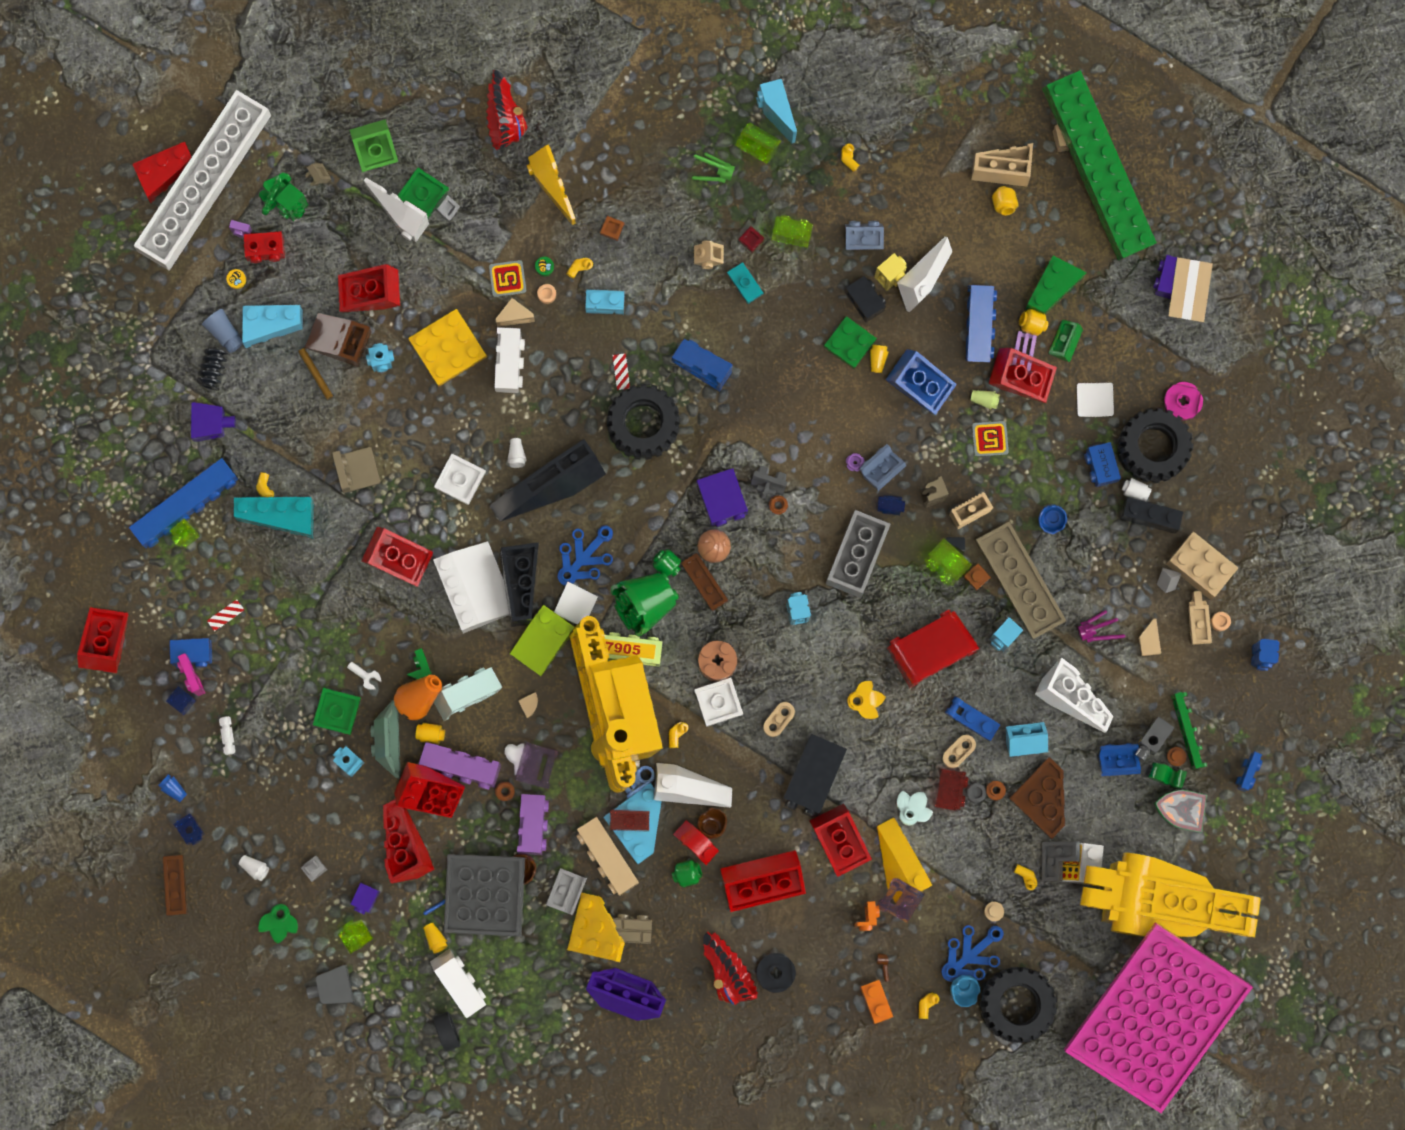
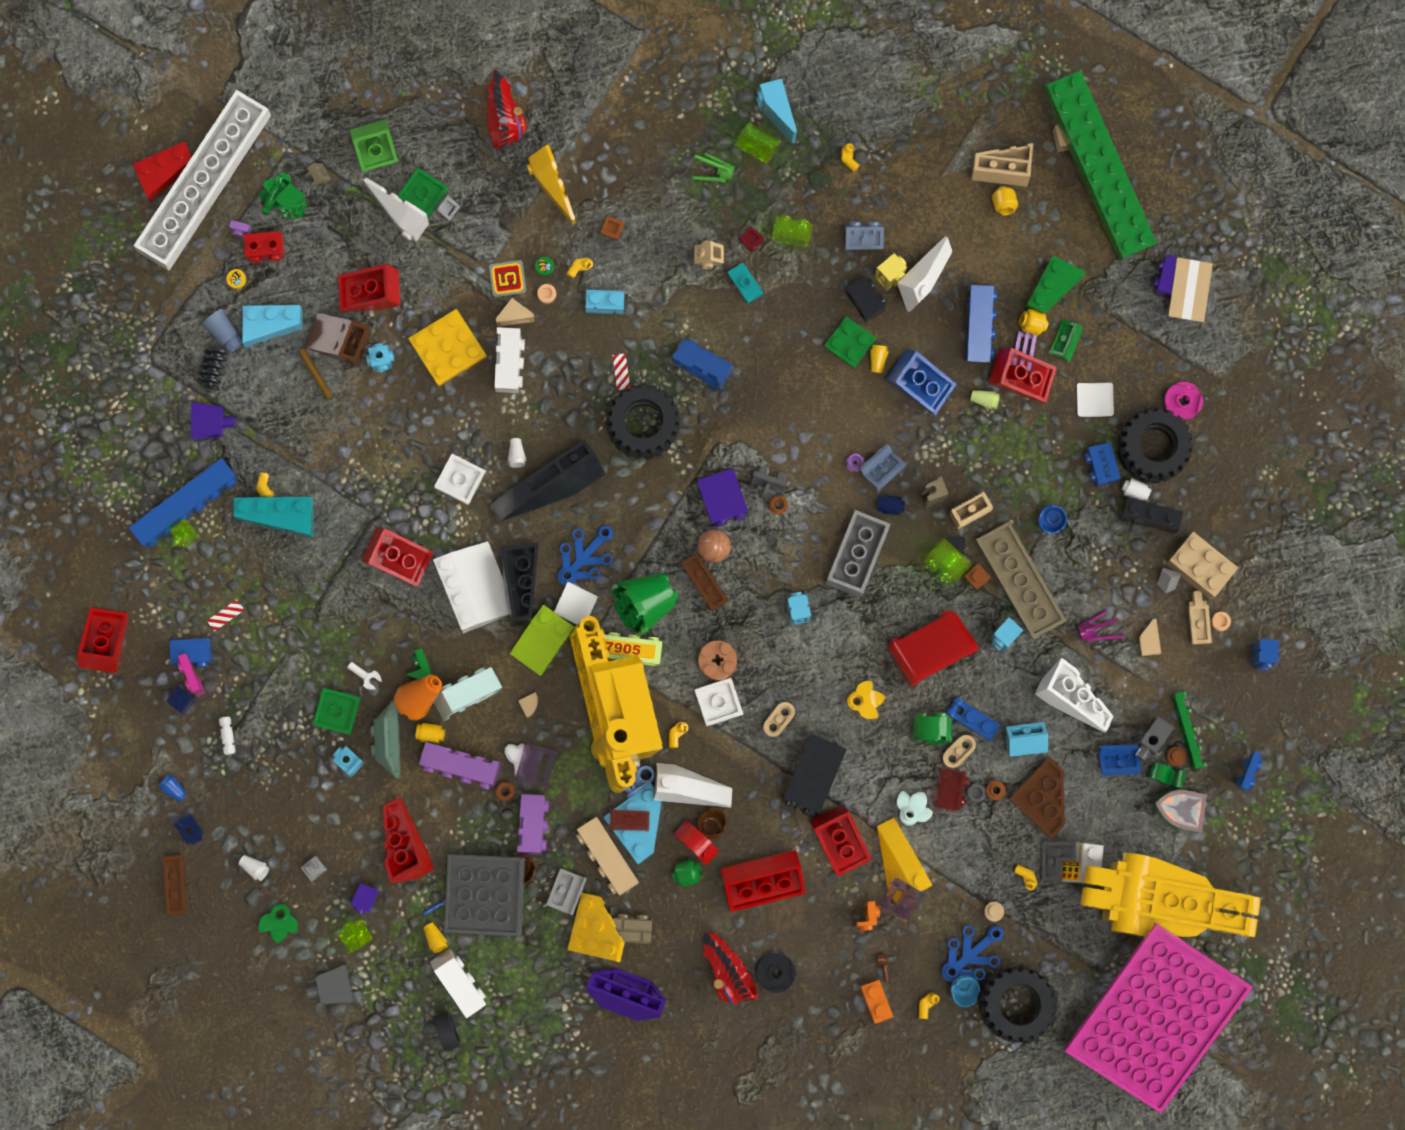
dark tan bracket [332,447,381,493] -> none
red slope [394,762,465,818] -> none
green head [652,549,681,577] -> none
sticker [972,421,1009,456] -> none
none -> green brick [913,713,952,745]

